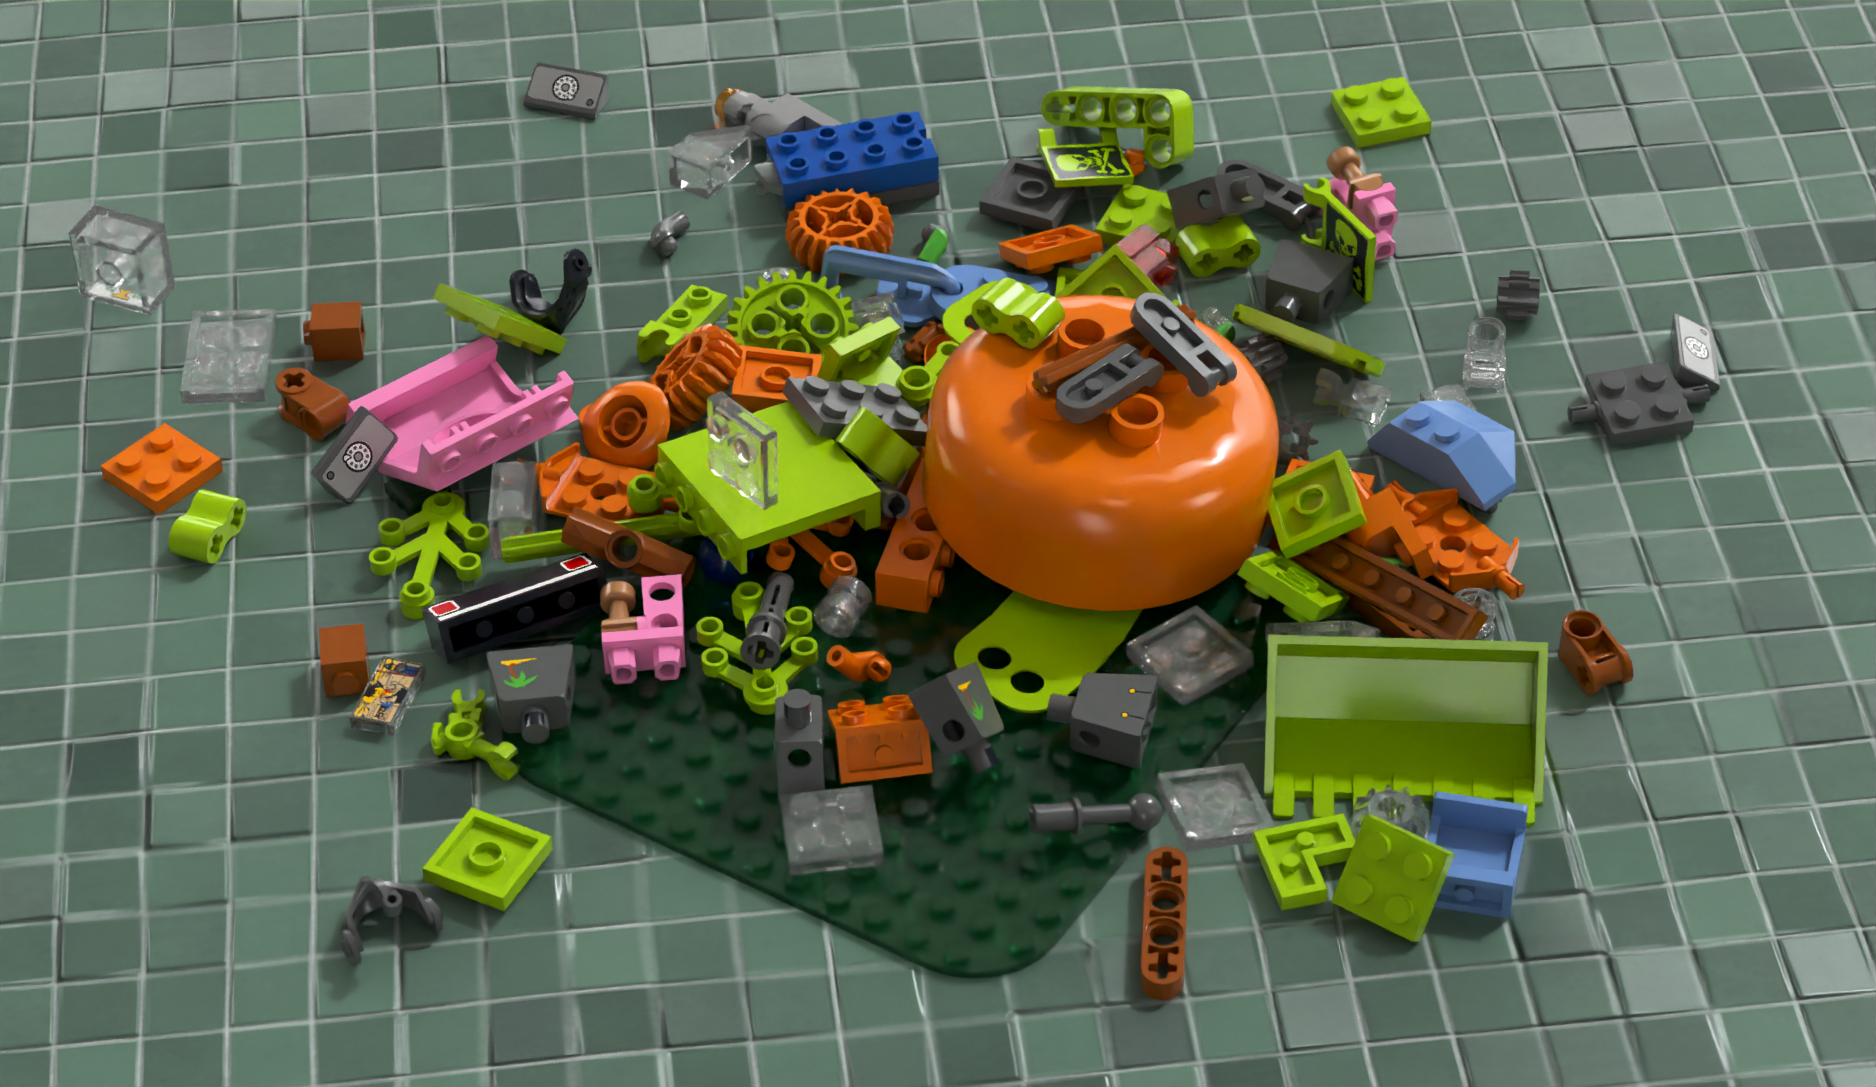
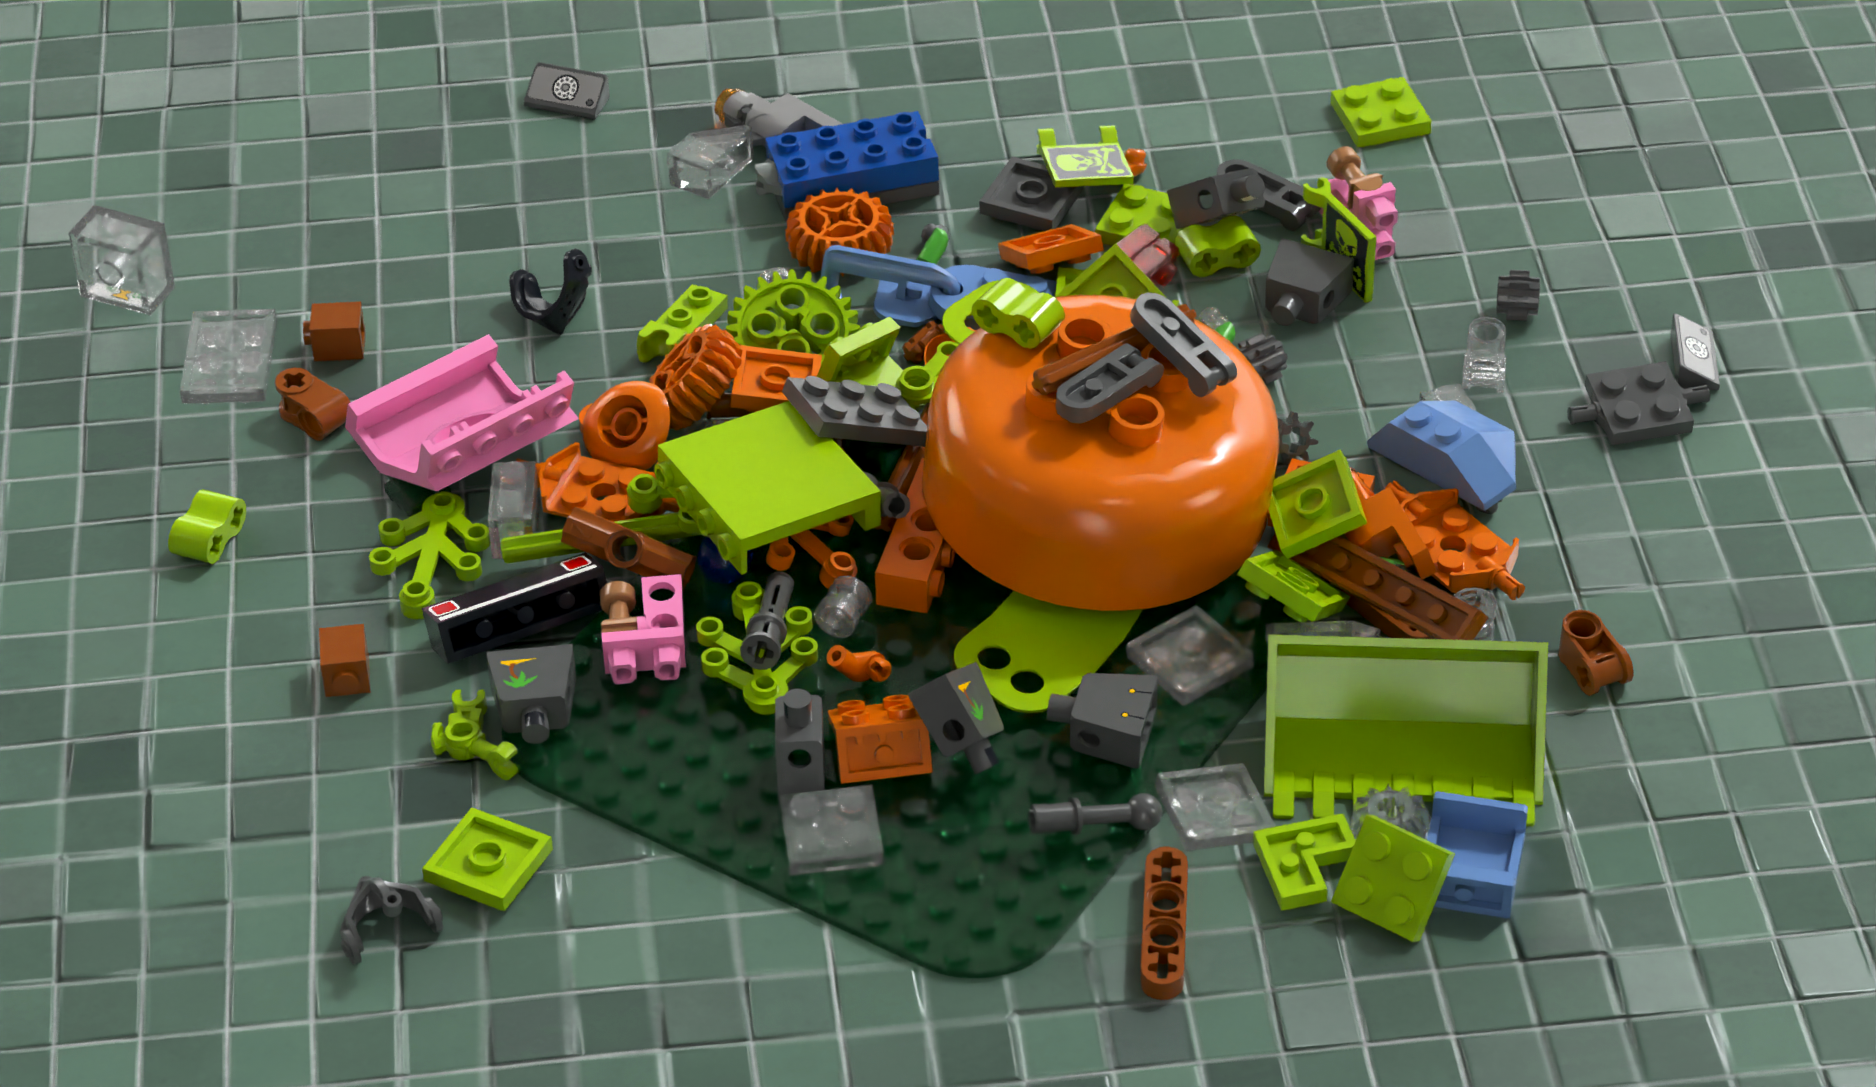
orange plate [101,423,223,514] -> none
slope [311,406,398,504] -> none
tile [350,656,426,736] -> none
lime plate [433,283,568,355] -> none
dark grey arm [650,211,690,257] -> none
clear plate [706,391,778,510] -> none
lime axle [835,406,920,486] -> none
clear plate [852,292,905,361] -> none
lime beam [1041,86,1194,169] -> none
lime tile [1231,303,1387,378] -> none
clear plate [1313,368,1392,427] -> none

